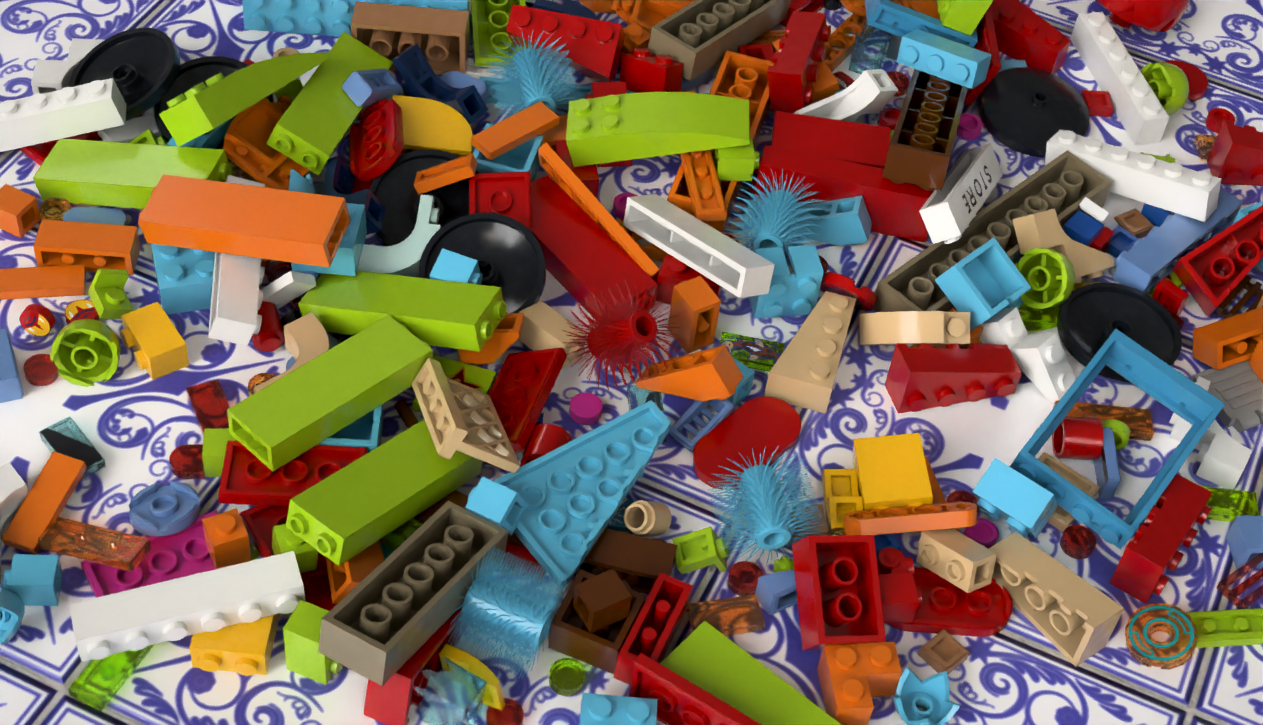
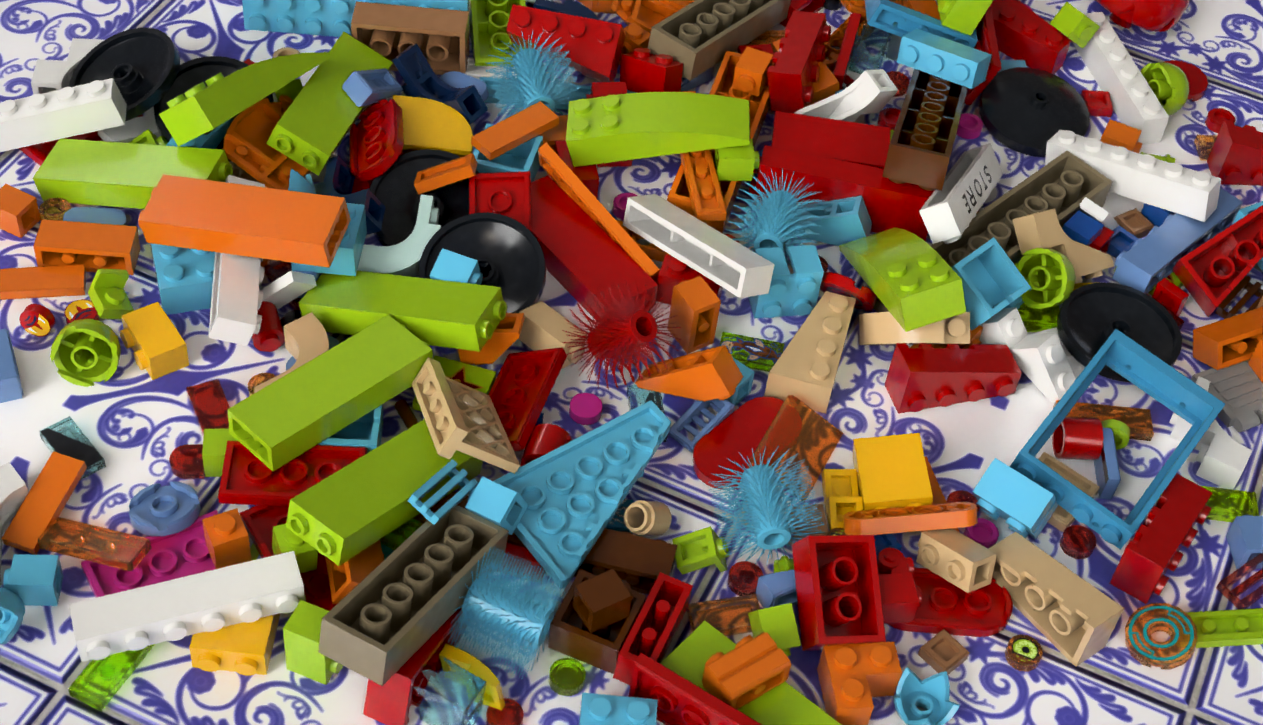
clear red tile [23,354,59,386] -> none
none -> medium azure tile [408,459,479,525]
none -> orange brick [702,632,792,709]
none -> orange brick [732,46,774,97]
none -> clear orange piece [747,395,843,502]
none -> lime brick [748,603,801,656]
none -> red tile [833,12,862,90]
none -> lime slope [839,227,966,332]
none -> tile [1005,635,1043,672]
none -> lime brick [1049,2,1100,49]
none -> orange brick [1100,119,1143,153]

